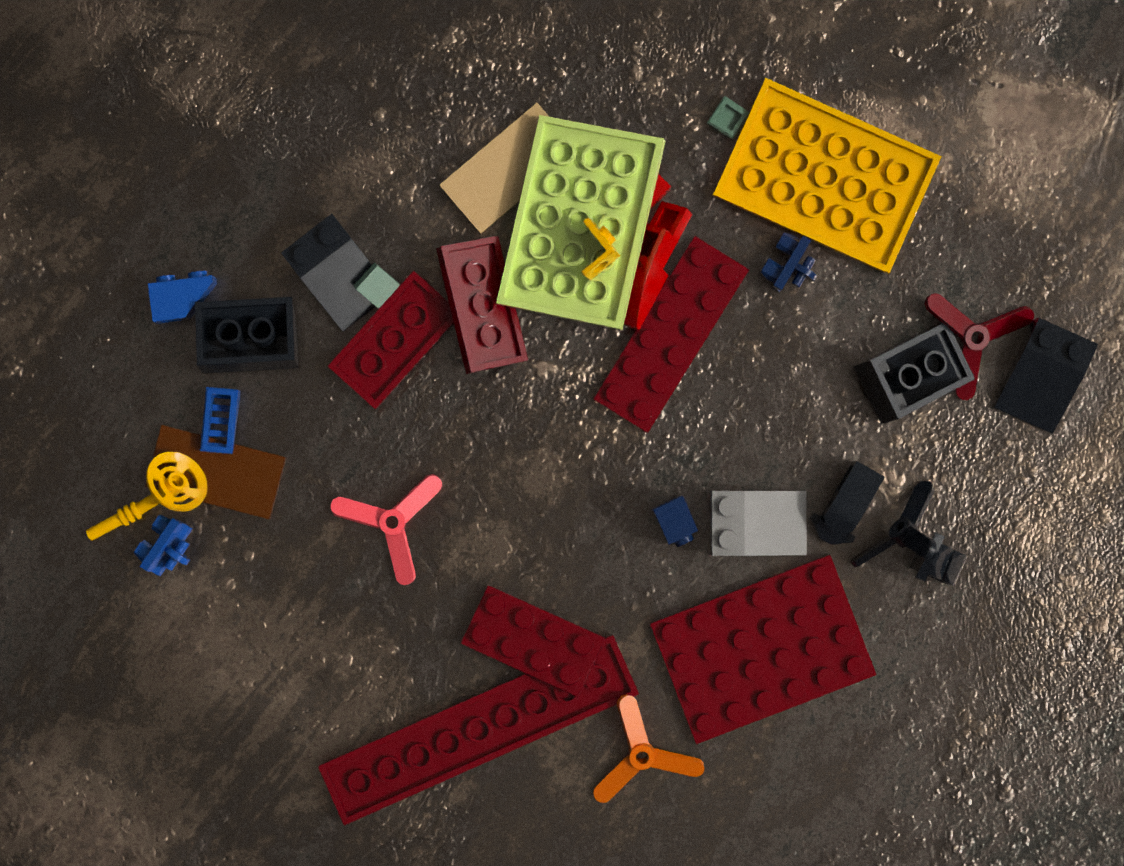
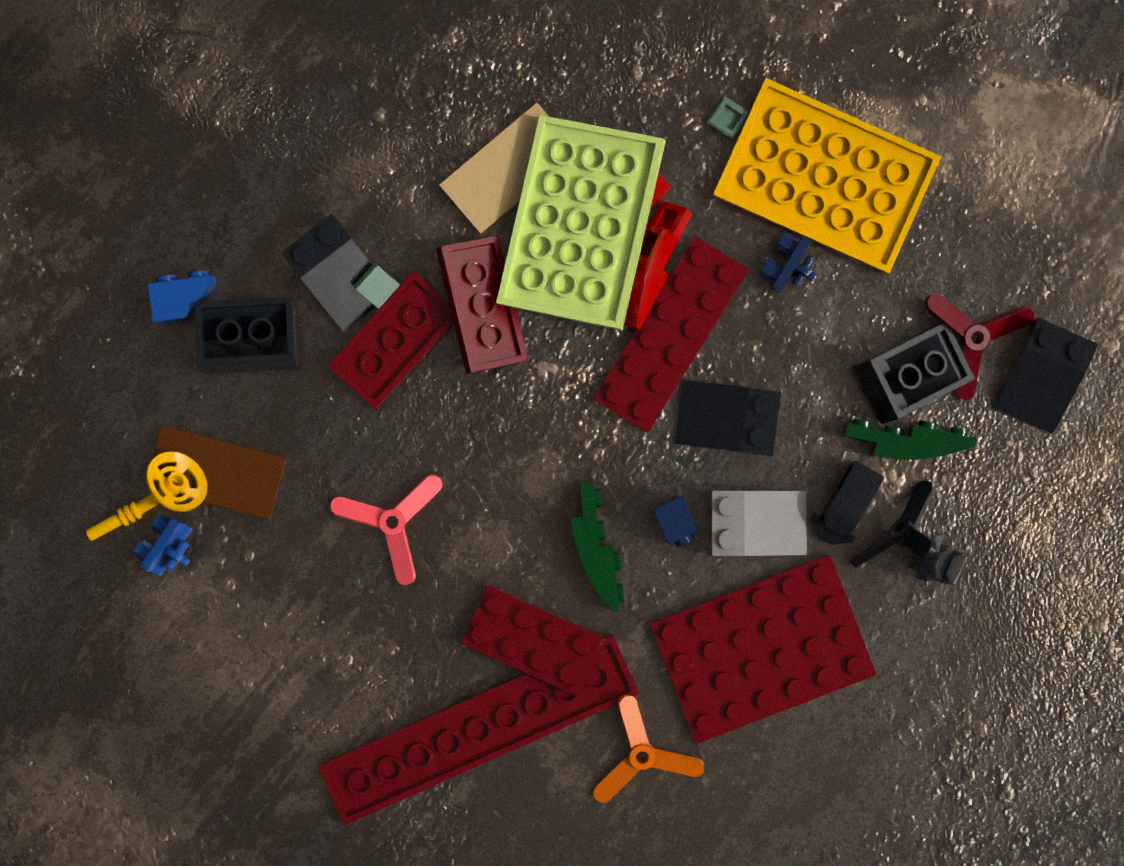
blue slope [200,387,241,454] -> none
yellow bracket [582,217,621,280] -> none
none -> dark green slope [570,483,625,611]
none -> black slope [675,380,781,457]
none -> dark green slope [842,419,977,460]

